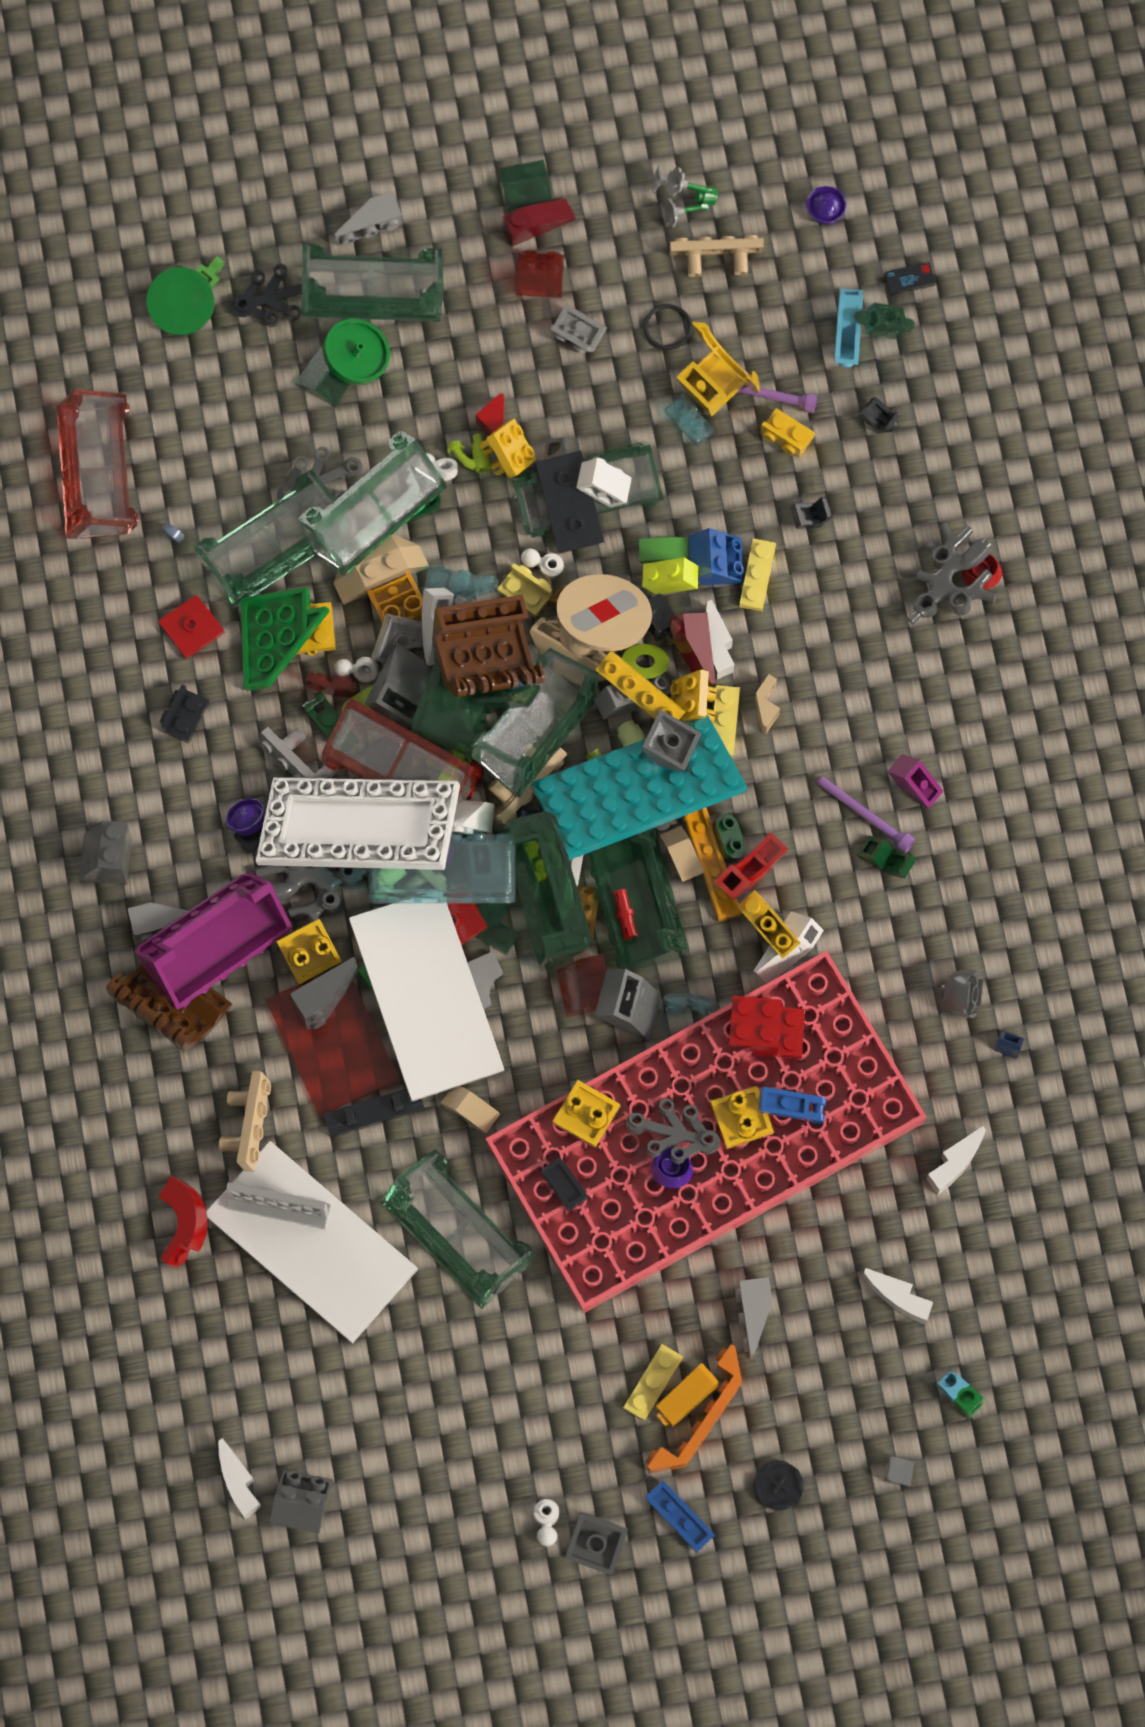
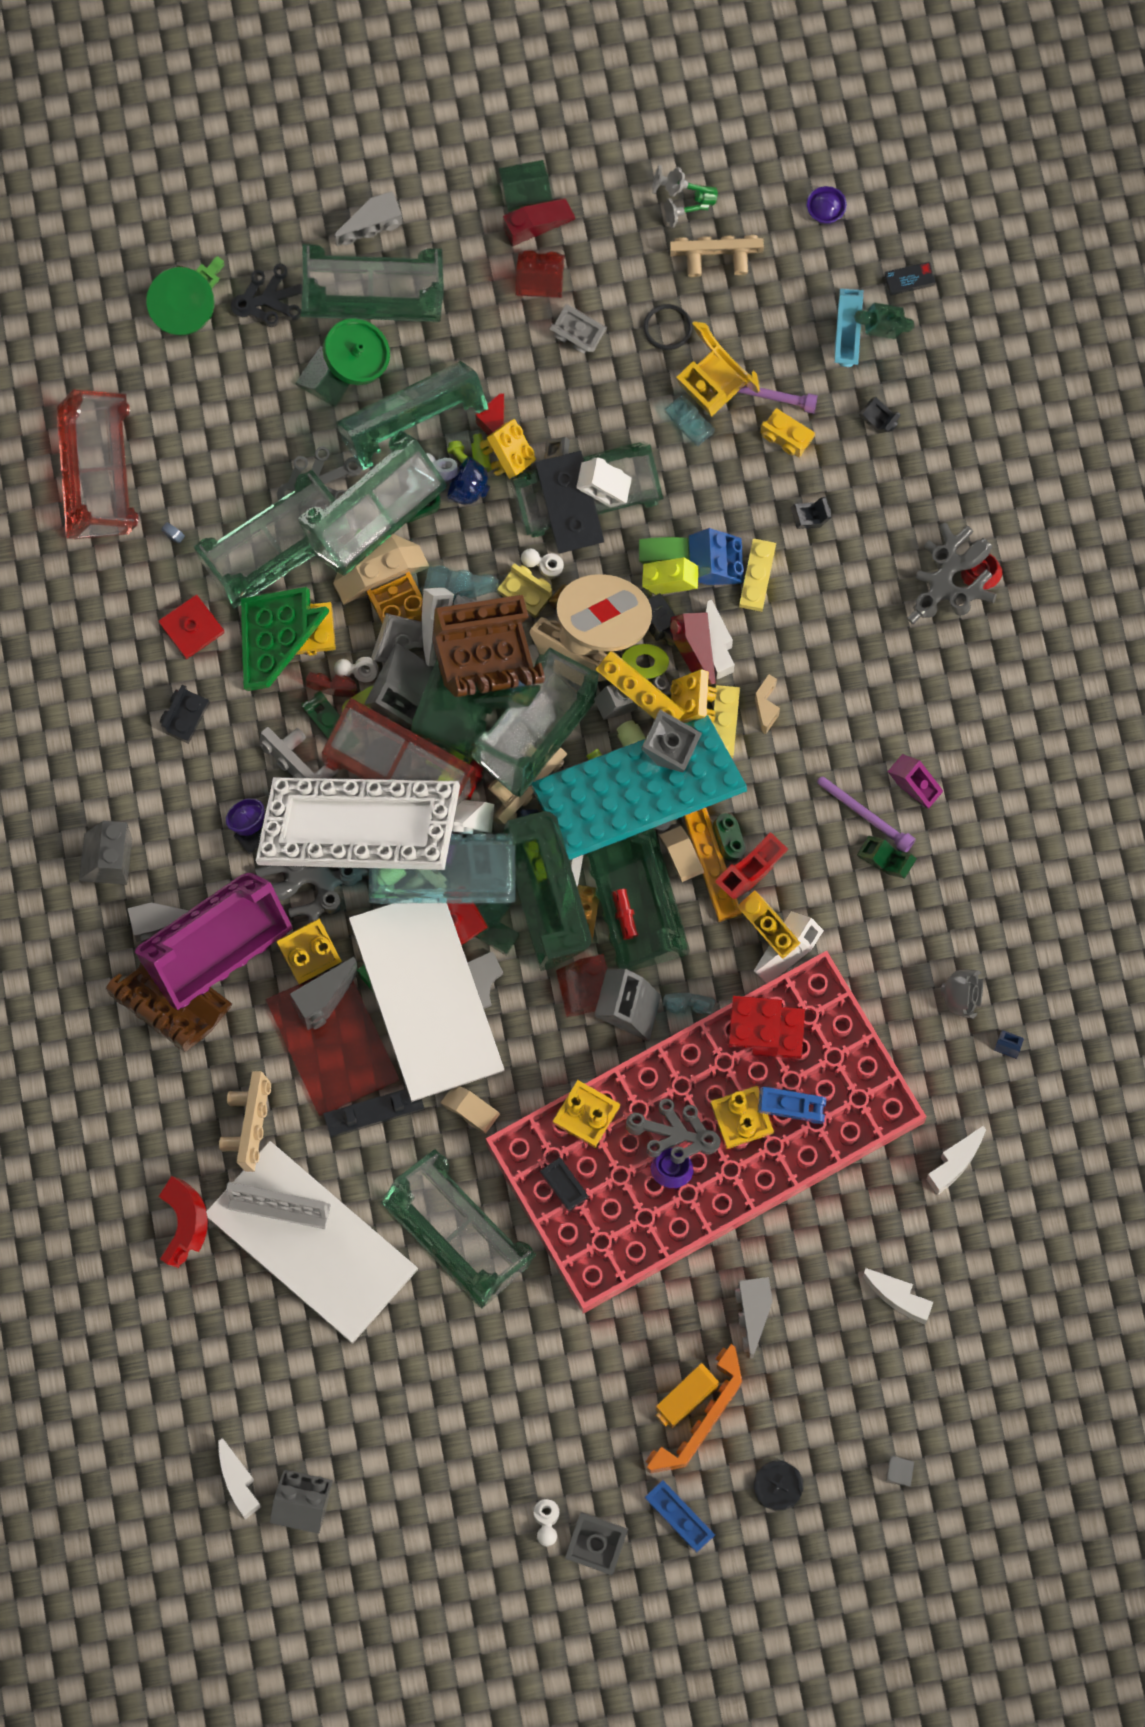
light yellow plate [623,1344,683,1422] -> none
leg [936,1370,984,1419] -> none
none -> clear green windscreen [336,361,489,470]
none -> clear blue cylinder [447,456,490,505]

